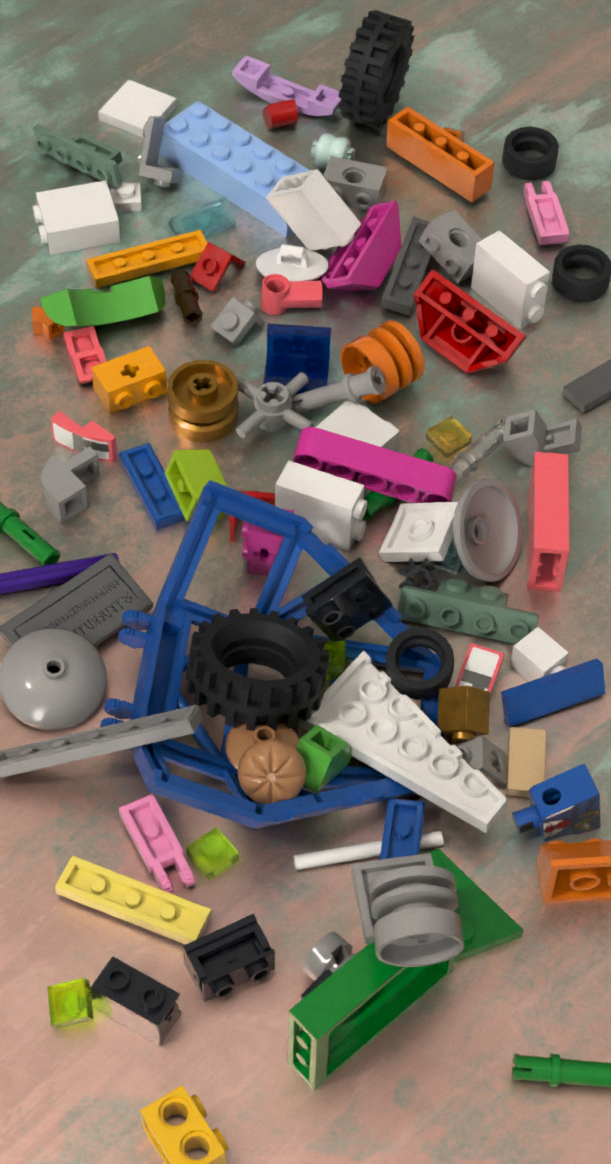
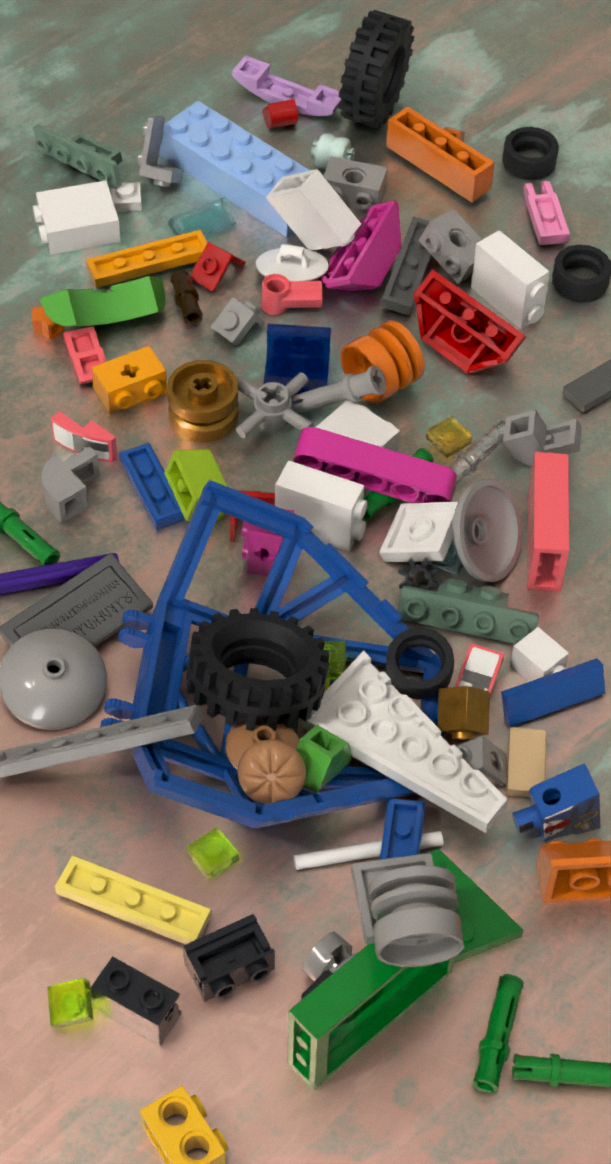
white tile [98,80,177,139] -> none
bright pink hinge [119,794,195,894] -> none
black bracket [301,557,393,643] -> none
none -> green pin [472,974,524,1093]

